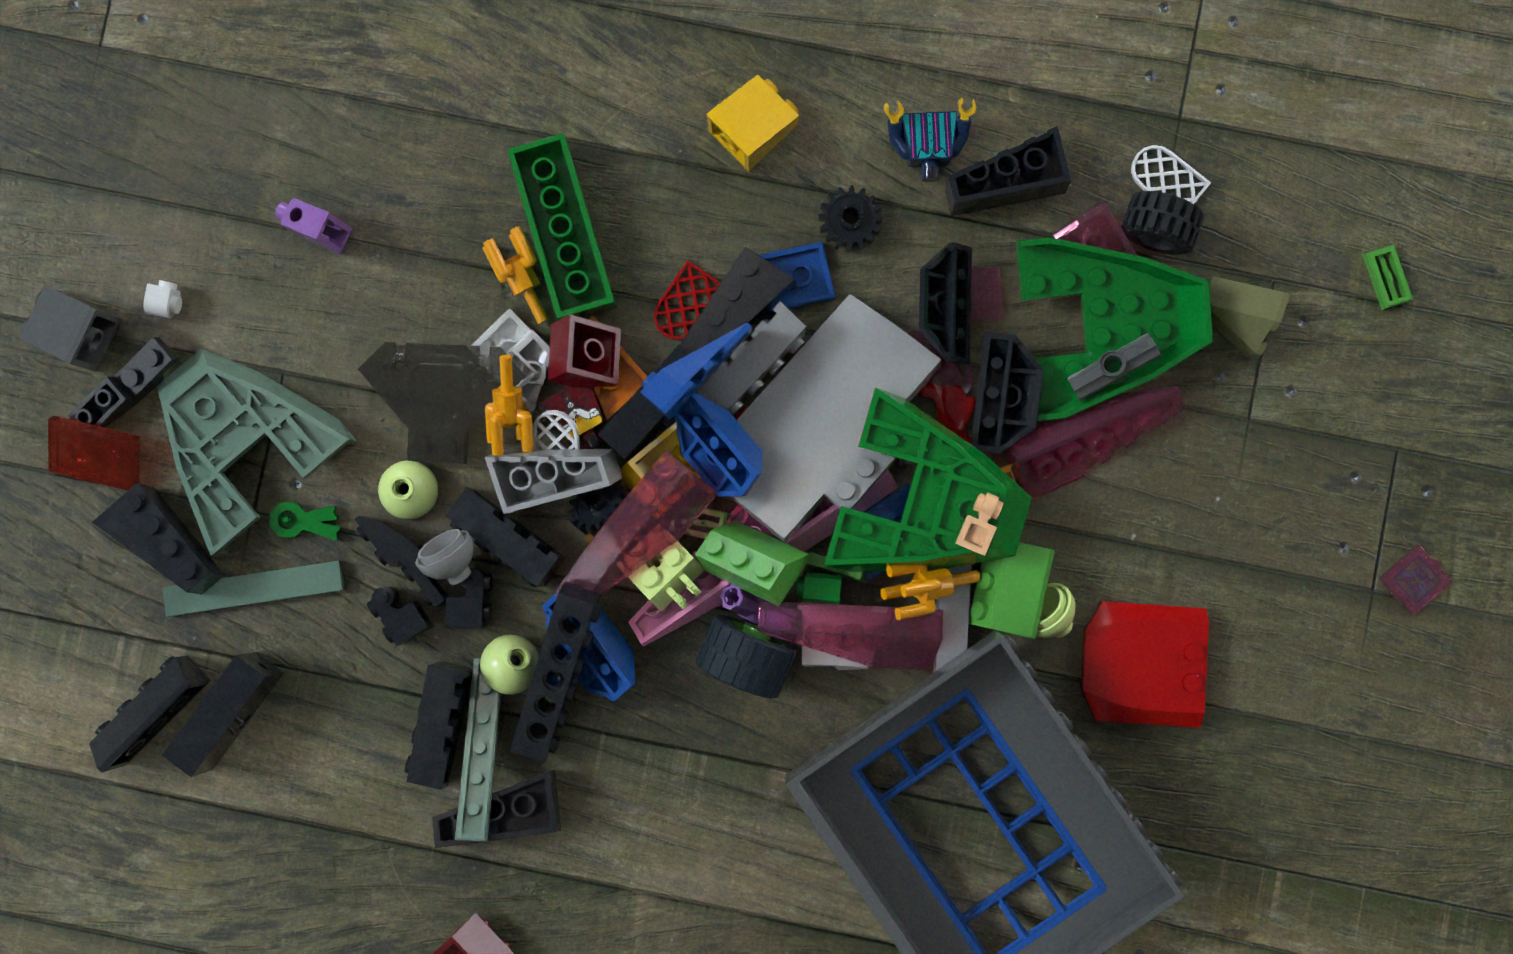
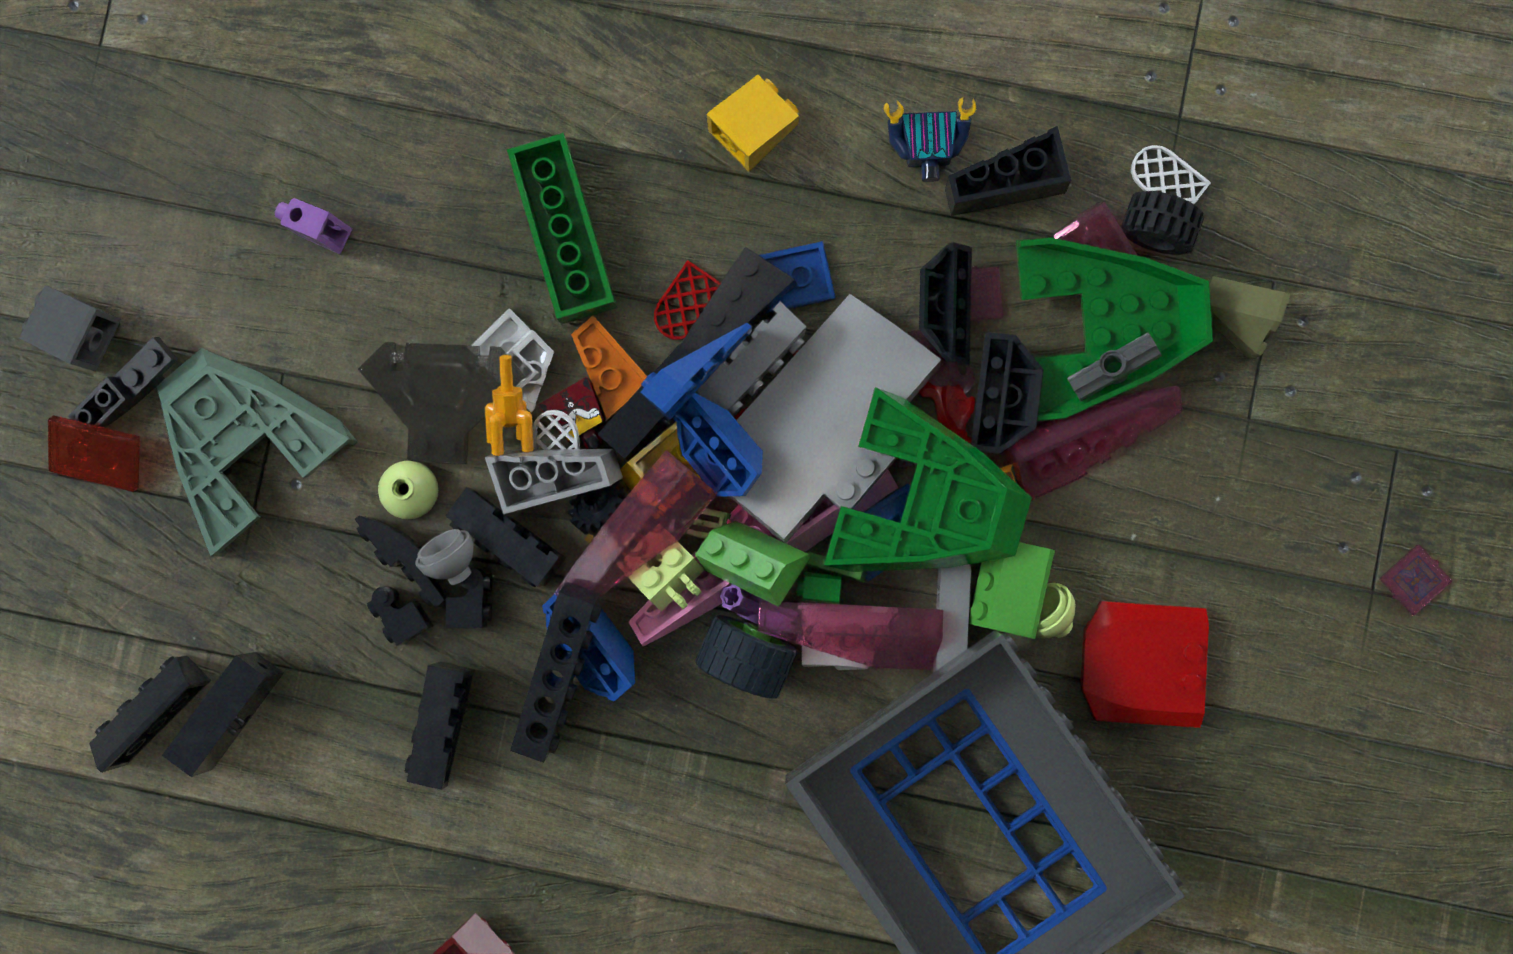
black wedge [92,483,224,595] -> none
white plate [144,280,182,319] -> none
sand green tile [162,561,345,617] -> none
green piece [269,502,342,541] -> none
black wedge [432,770,561,848] -> none
sand green tile [455,658,502,842] -> none
yellowish green piece [480,635,539,695] -> none
light orange plant [482,226,549,324] -> none
dark red slope [548,315,621,387] -> none
black gear [818,185,883,252] -> none
light orange plant [881,565,980,620] -> none
light nougat plate [955,492,1003,556] -> none
bright green tile [1362,245,1413,310] -> none

